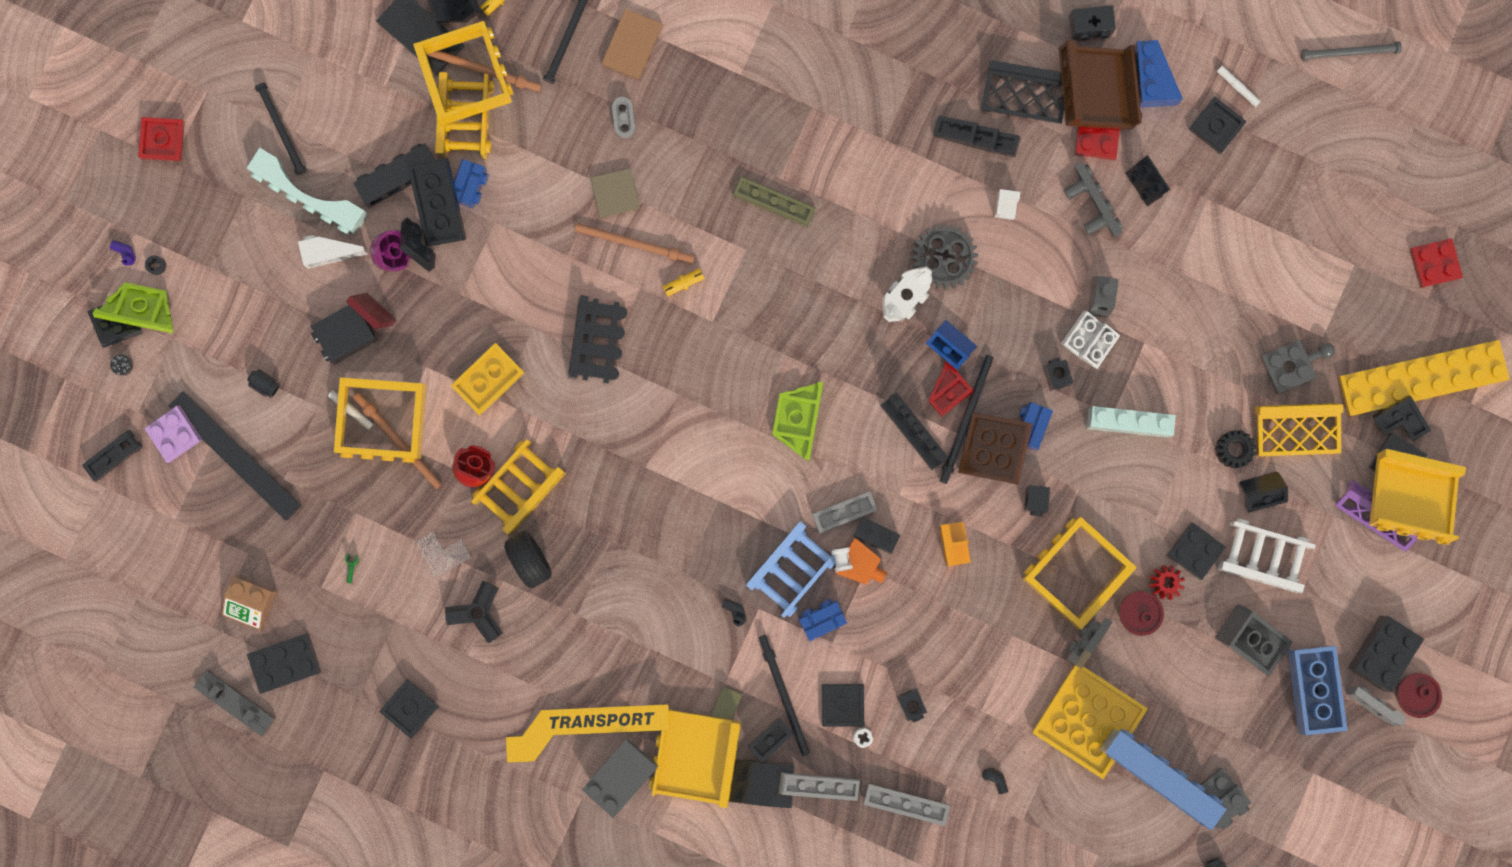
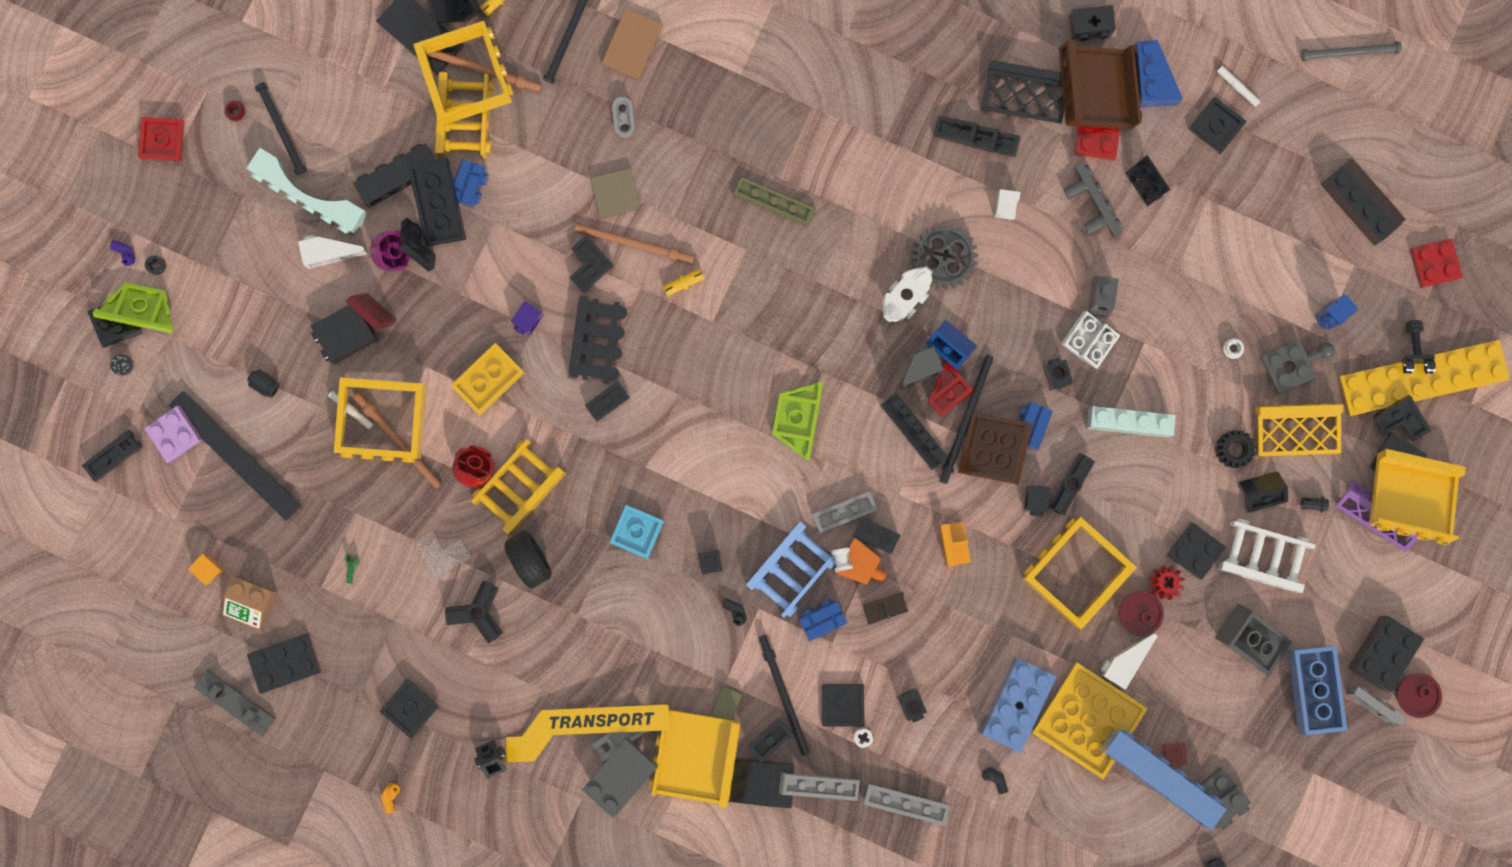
dark grey plate [1067,618,1113,669] -> none
none -> light orange panel [188,554,226,585]
none -> dark red plate [224,101,246,121]
none -> light orange arm [381,783,400,814]
none -> black brick [474,740,507,779]
none -> dark purple brick [511,301,544,335]
none -> black plate [569,235,614,293]
none -> black plate [585,381,630,422]
none -> light grey plate [590,731,646,763]
none -> medium azure plate [609,505,664,559]
none -> black panel [698,550,723,575]
none -> dark brown panel [862,592,908,624]
none -> dark grey slope [900,346,943,390]
none -> medium blue brick [980,657,1056,753]
none -> black piece [1049,453,1095,516]
none -> white slope [1100,633,1157,690]
none -> clear red plate [1163,743,1187,766]
none -> white plate [1223,338,1244,359]
none -> black pin [1301,496,1329,513]
none -> blue brick [1315,294,1358,330]
none -> black slope [1320,158,1406,246]
none -> black bar [1402,320,1436,374]

